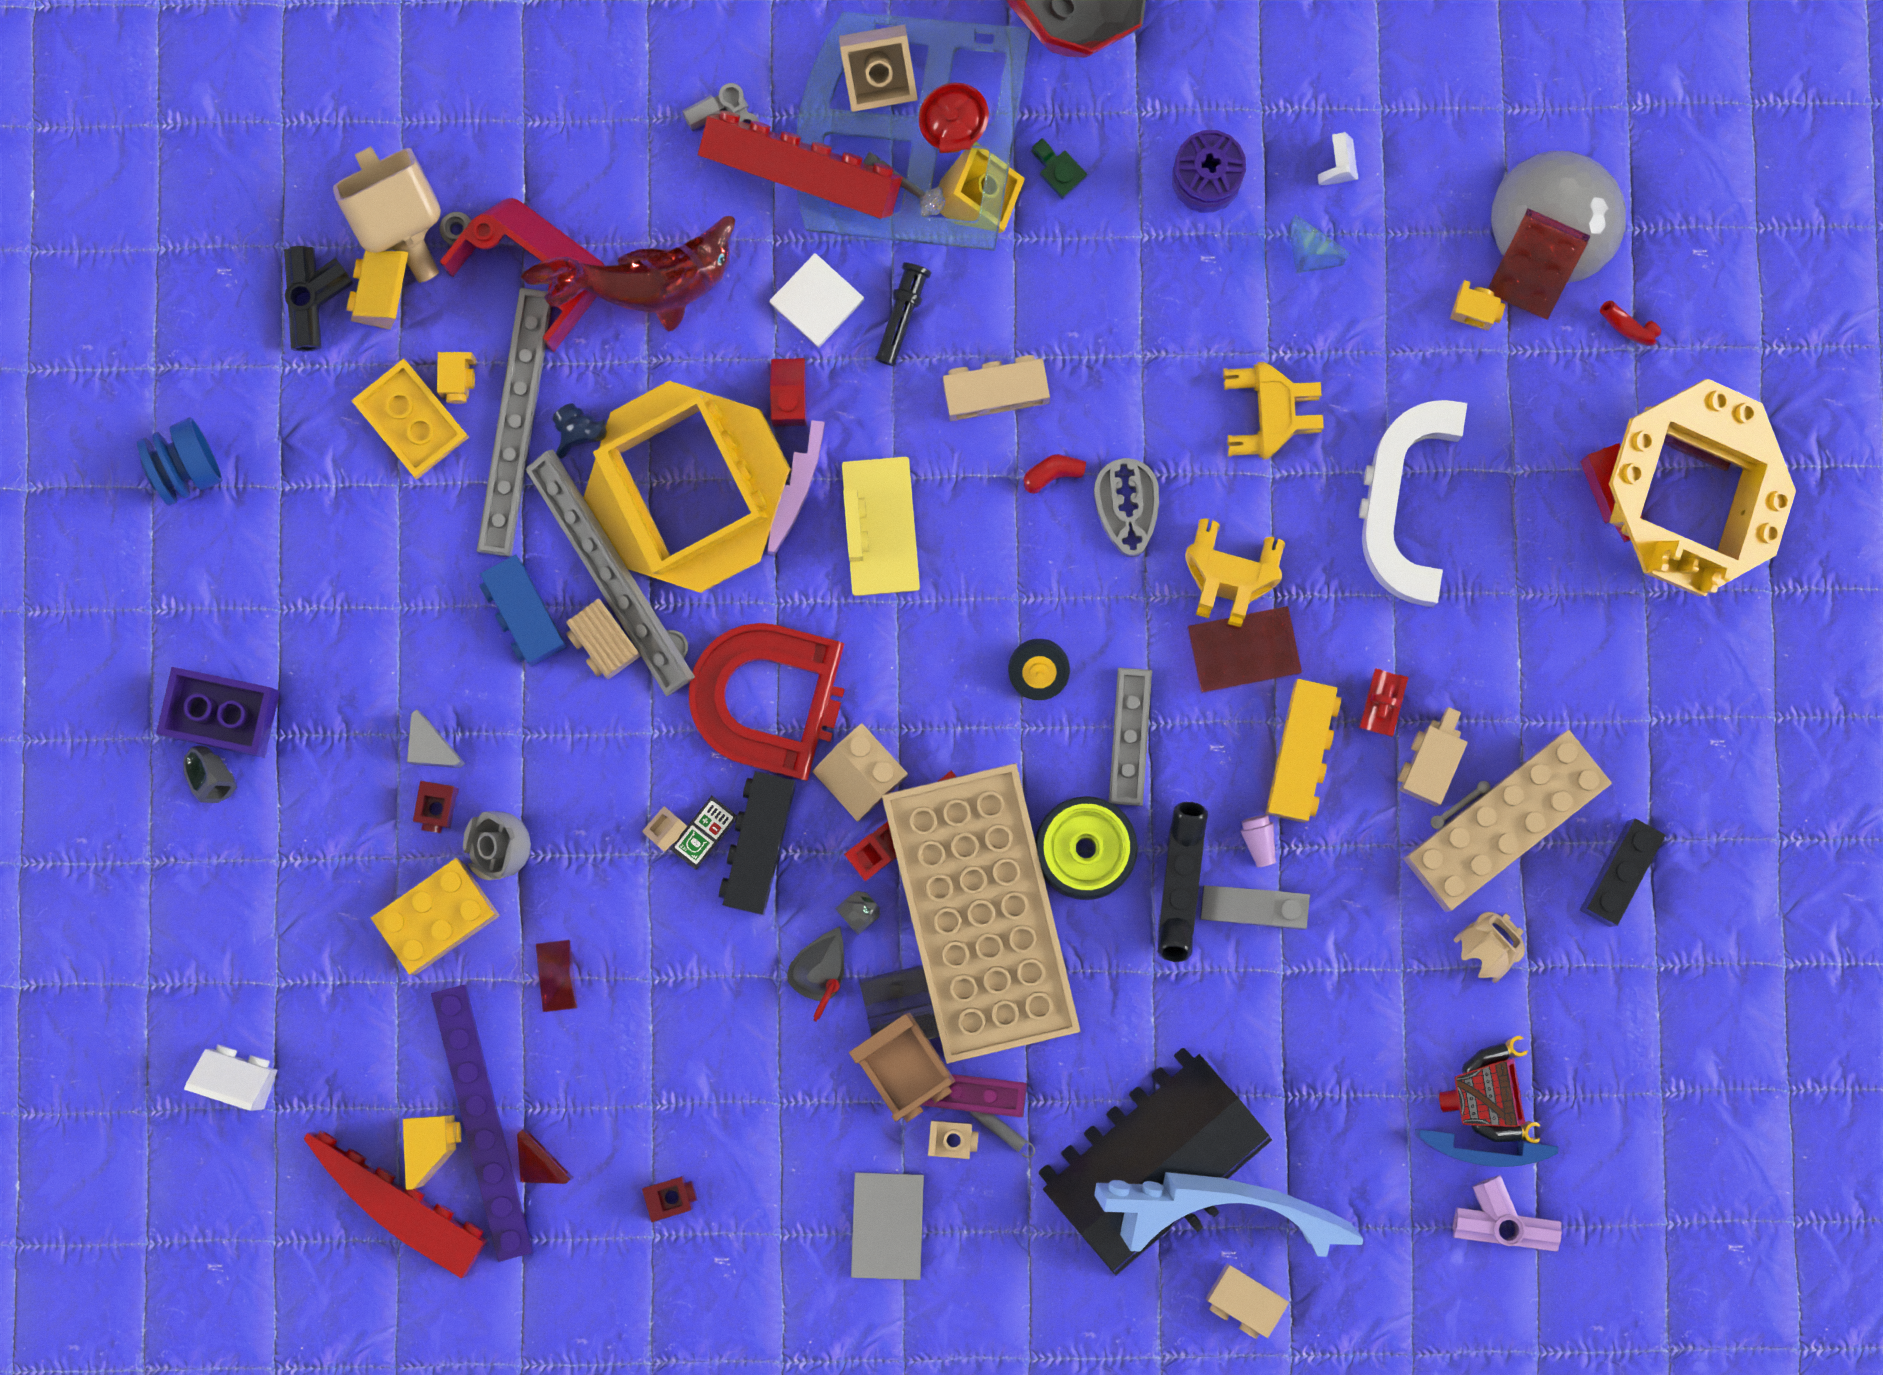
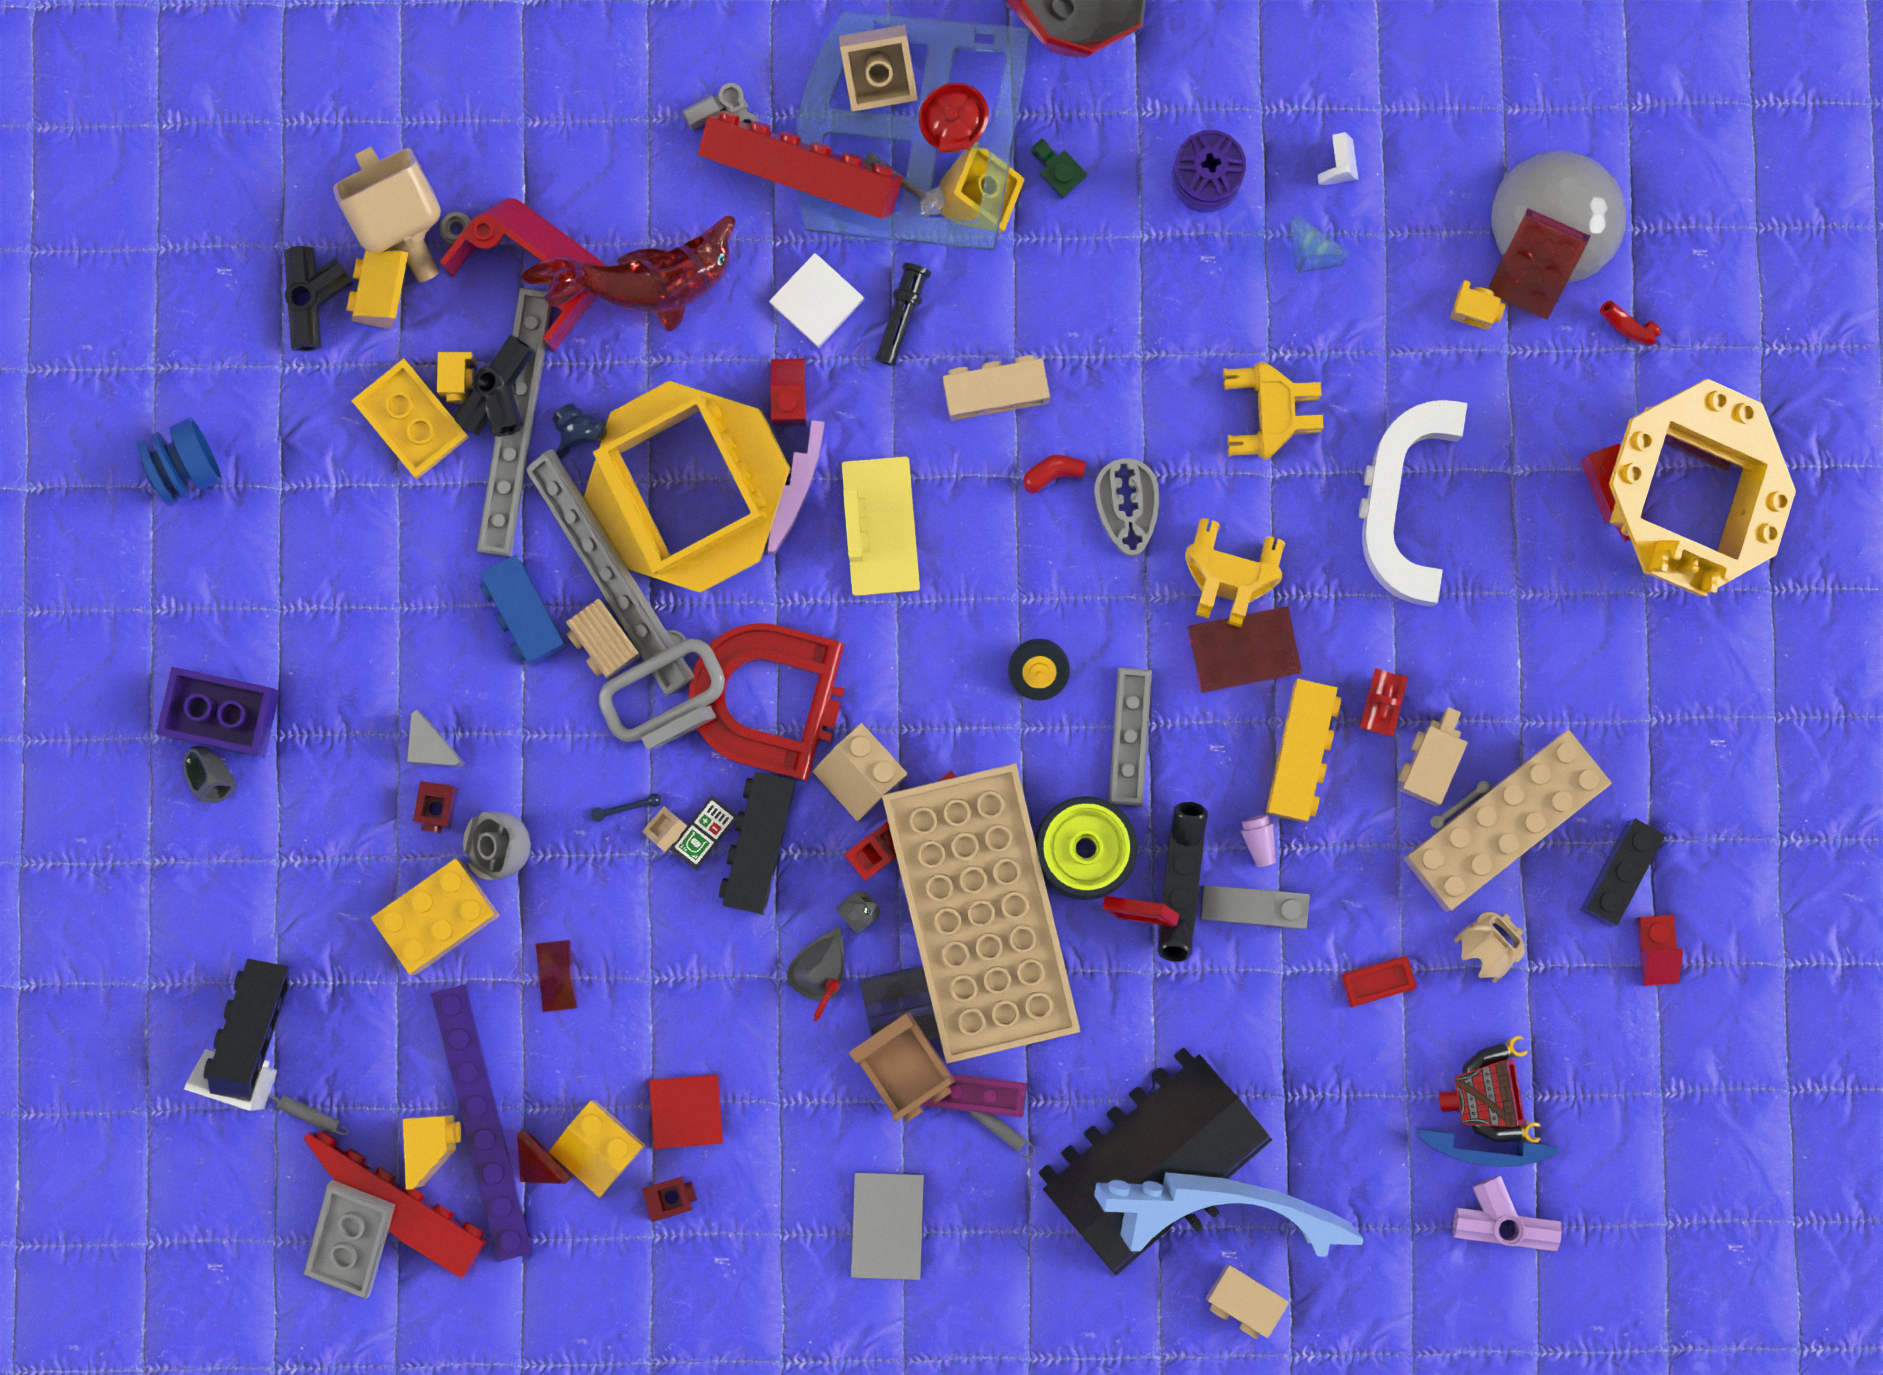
tan brick [928,1120,979,1159] -> none
none -> black brick [203,958,290,1101]
none -> light grey piece [268,1095,349,1135]
none -> light grey tile [303,1180,396,1299]
none -> black piece [454,334,535,437]
none -> yellow slope [549,1100,646,1198]
none -> dark blue hinge [591,793,661,822]
none -> light grey bar [599,638,725,750]
none -> red tile [649,1074,723,1149]
none -> red tile [1102,896,1179,927]
none -> red tile [1340,956,1417,1008]
none -> red slope [1637,915,1683,986]

